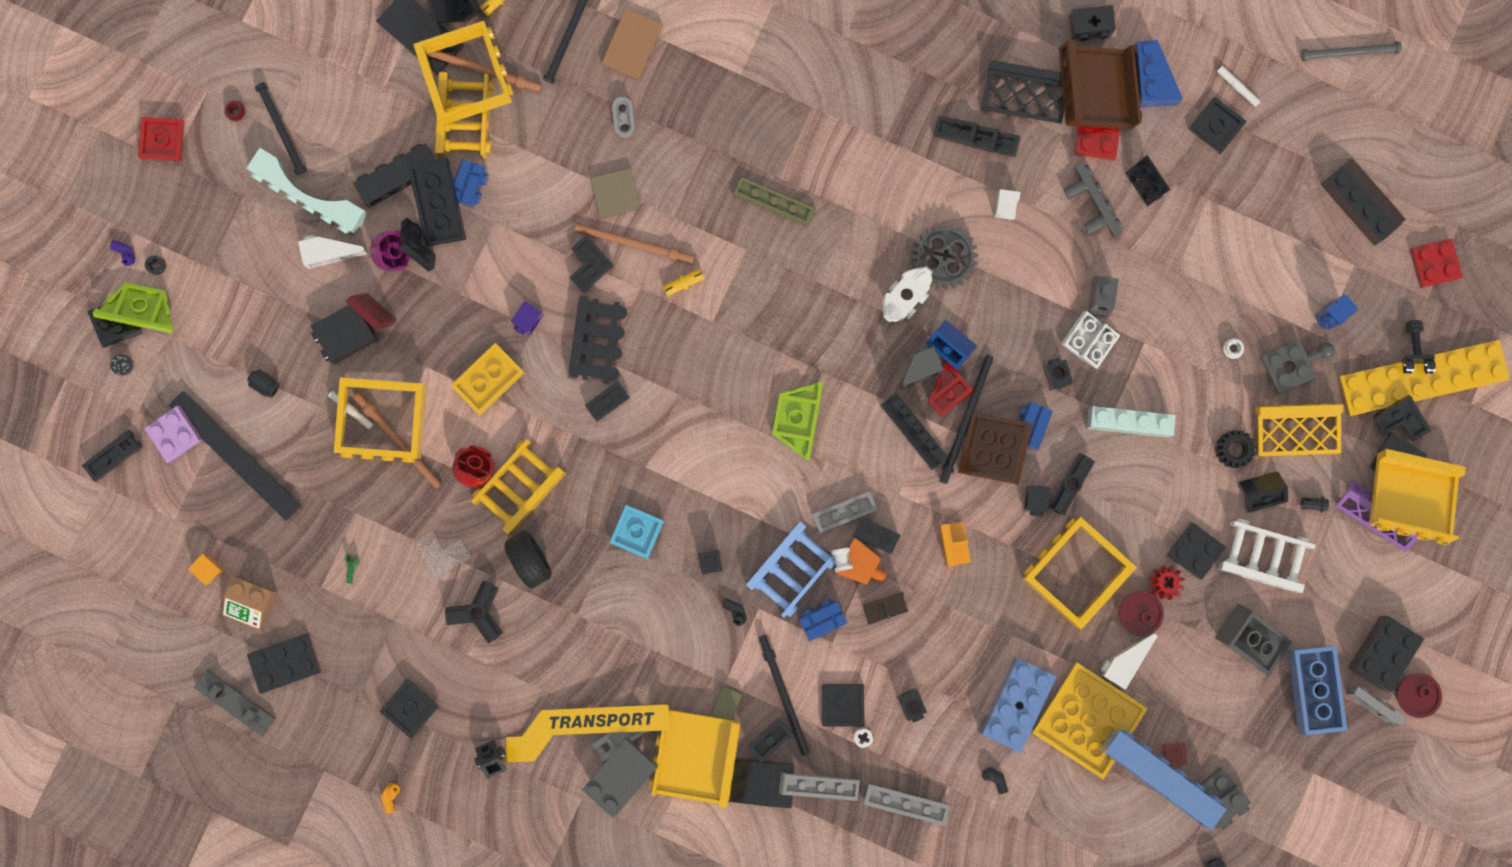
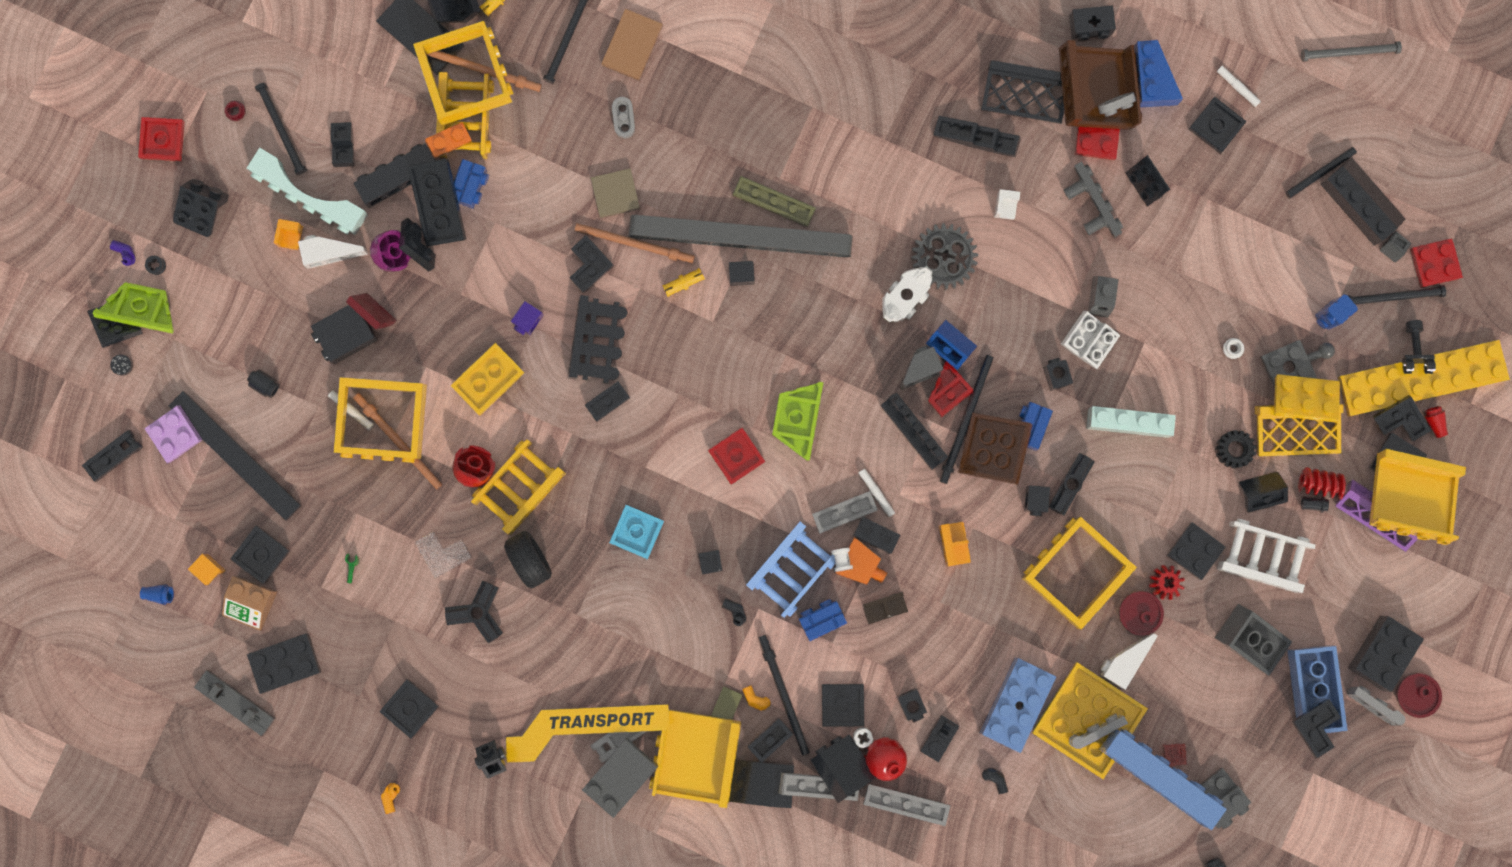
none -> blue cone [140,584,174,605]
none -> black bracket [173,179,229,237]
none -> black plate [230,526,290,584]
none -> light orange panel [274,219,303,250]
none -> black slope [331,122,354,167]
none -> orange plate [425,122,472,159]
none -> dark grey beam [628,215,853,257]
none -> red plate [708,428,765,485]
none -> black panel [729,261,755,286]
none -> light orange arm [742,685,771,711]
none -> black brick [811,734,876,803]
none -> white piece [859,469,895,517]
none -> red cylinder [864,737,907,781]
none -> black plate [920,715,959,763]
none -> light grey plate [1068,713,1128,749]
none -> light grey plate [1098,92,1136,116]
none -> yellow plate [1274,374,1340,423]
none -> black bar [1285,147,1357,199]
none -> black plate [1291,699,1341,758]
none -> red piece [1298,467,1346,500]
none -> black bar [1347,285,1446,305]
none -> dark grey slope [1380,231,1411,262]
none -> red cone [1424,406,1448,438]

